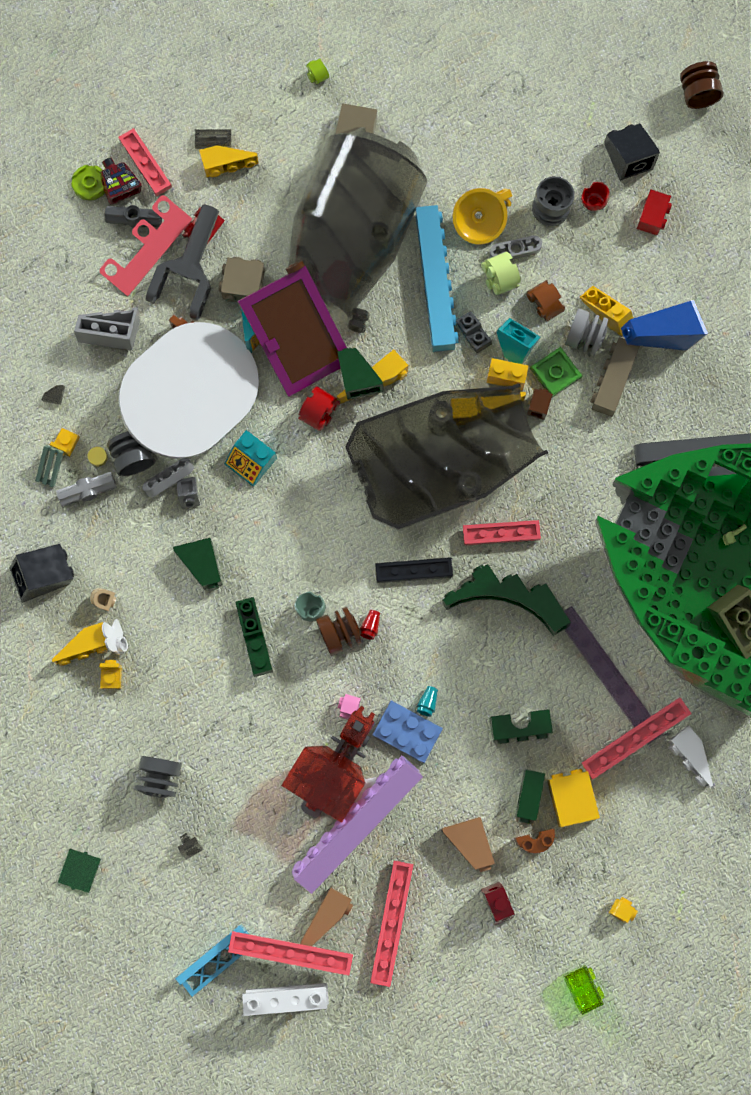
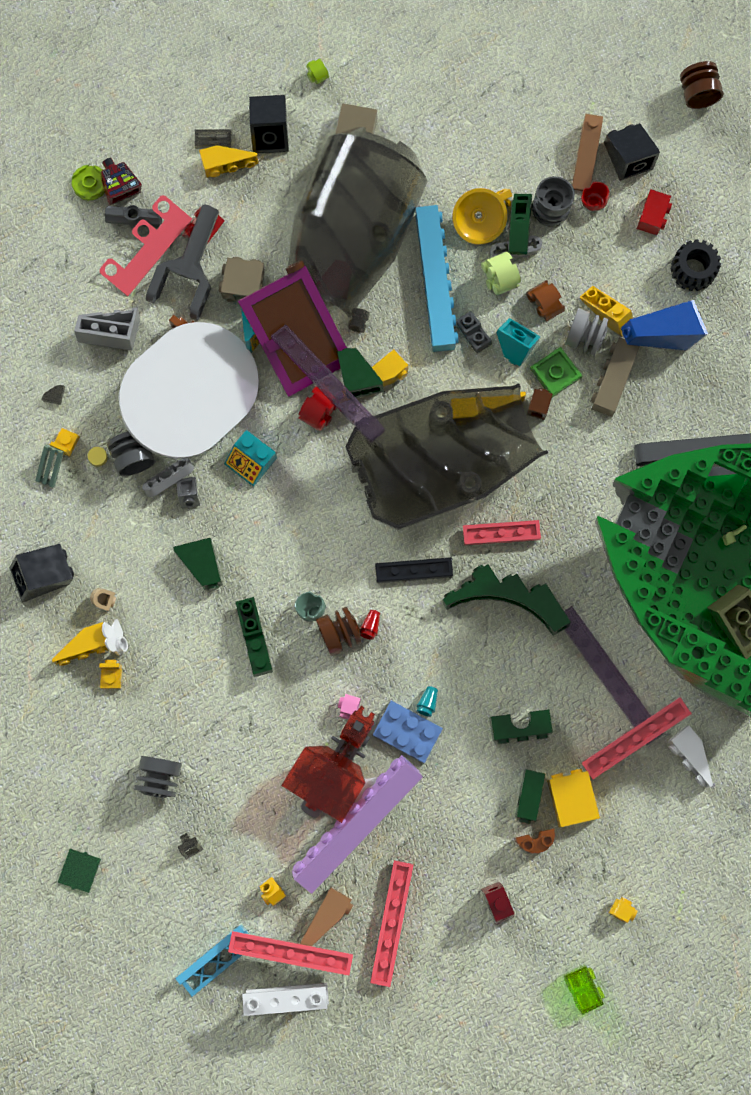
light grey piece [56,472,117,507] -> none
coral plate [118,128,172,197] -> none
medium nougat slope [441,817,495,872] -> none
yellow brick [486,358,528,390] -> none
none -> black slope [249,95,289,153]
none -> yellow plate [259,877,286,906]
none -> clear purple tile [271,325,385,443]
none -> dark green slope [509,194,532,255]
none -> medium nougat slope [572,114,603,191]
none -> black tyre [670,239,721,291]

